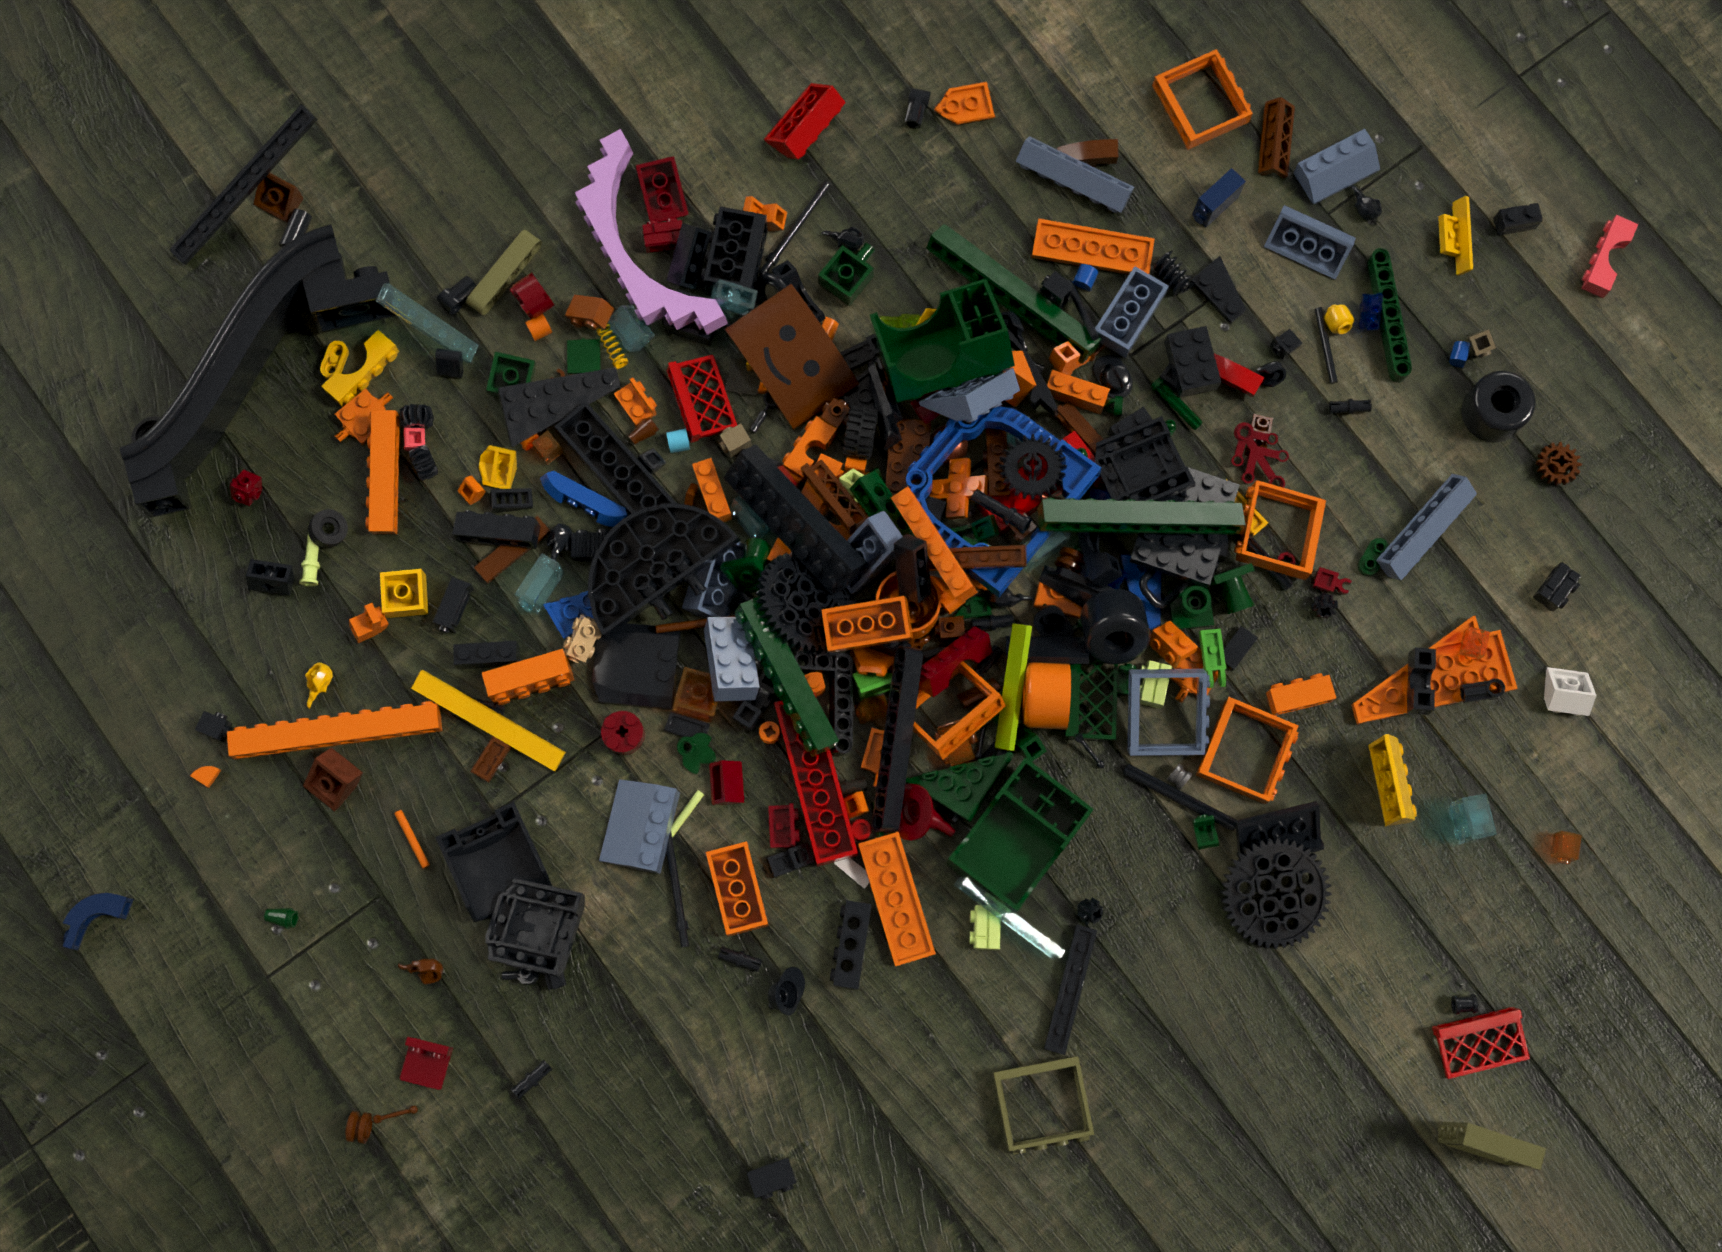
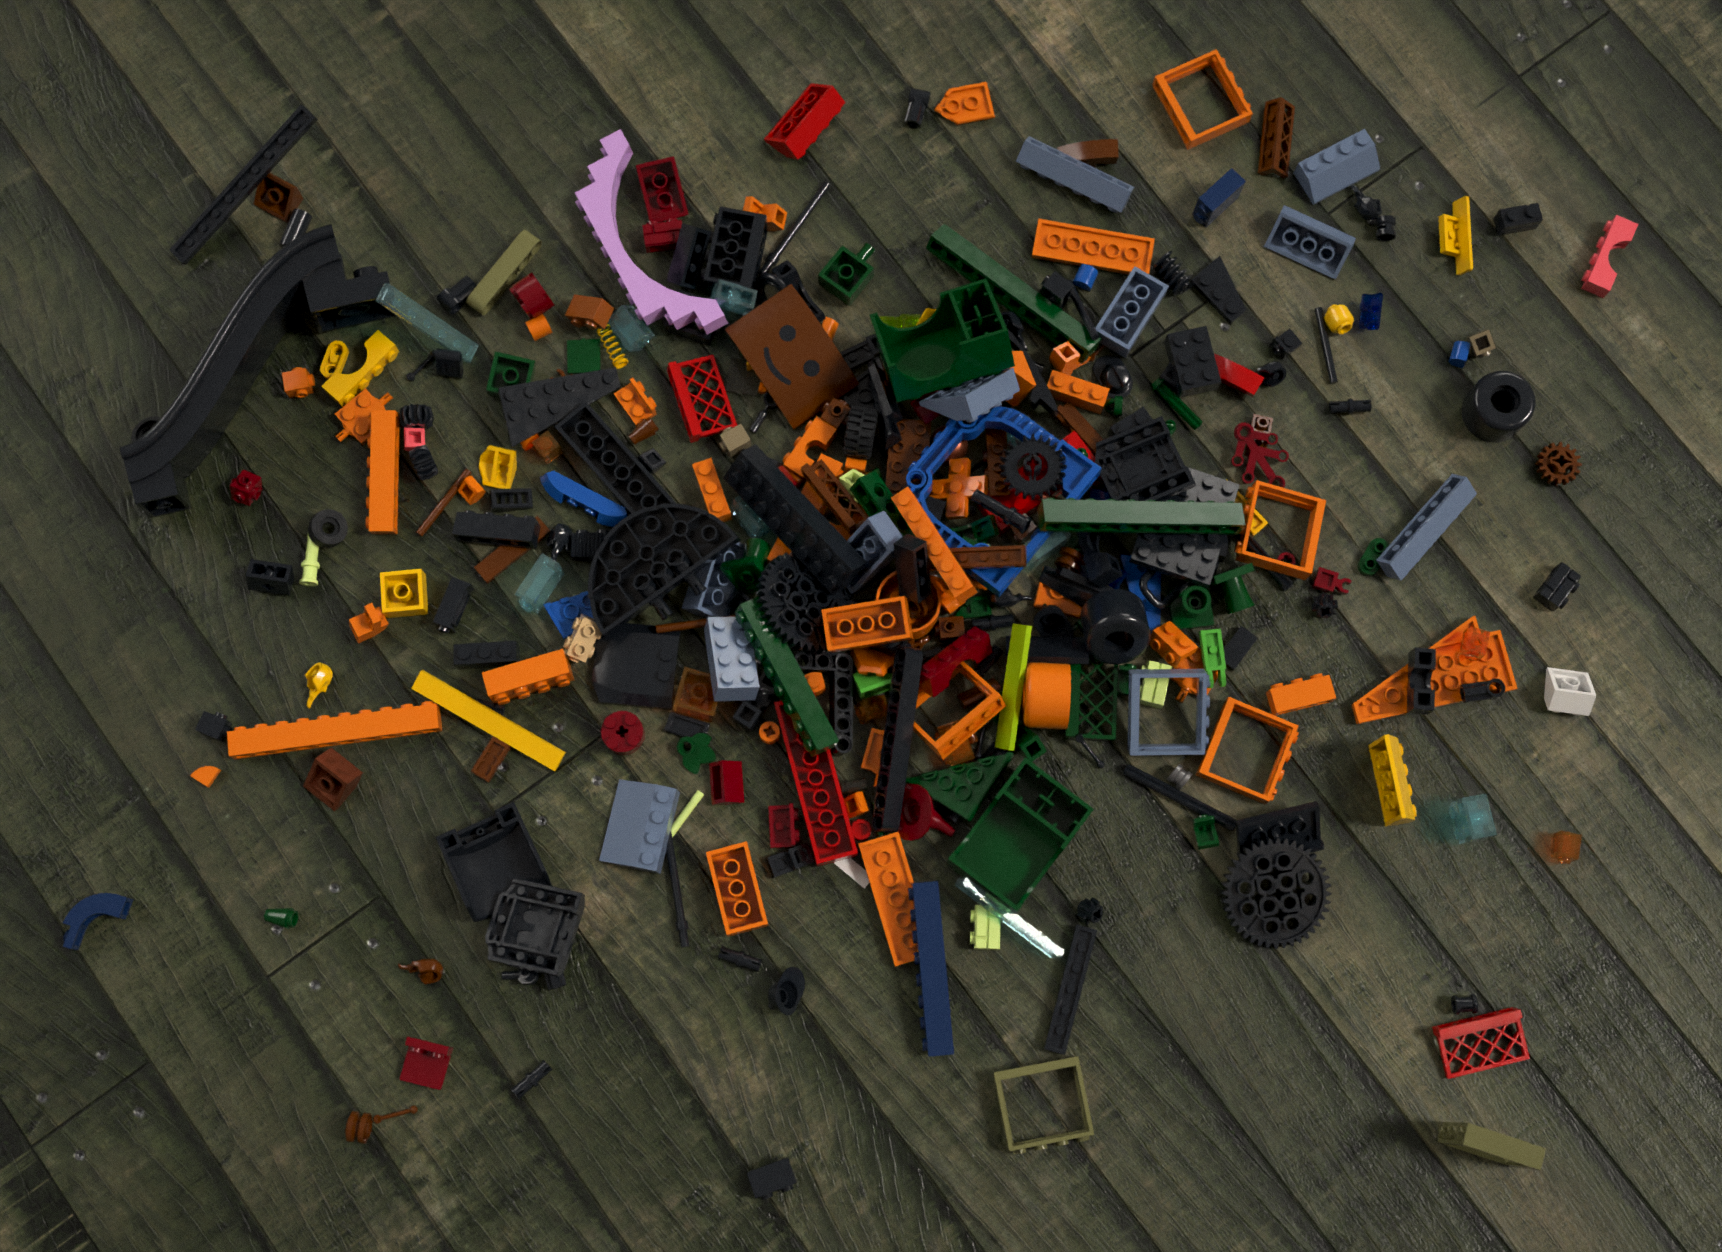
orange bar [394,810,430,869] -> none
medium azure brick [666,429,690,453] -> none
reddish brown tile [684,483,699,506] -> none
black piece [821,226,864,251] -> none
black brick [830,900,872,990] -> none
dark green beam [1367,248,1412,383] -> none
none -> orange brick [282,367,315,398]
none -> black hinge [406,350,436,381]
none -> reddish brown bar [416,468,472,537]
none -> dark blue brick [908,880,954,1057]
none -> black wheel [1376,215,1396,241]

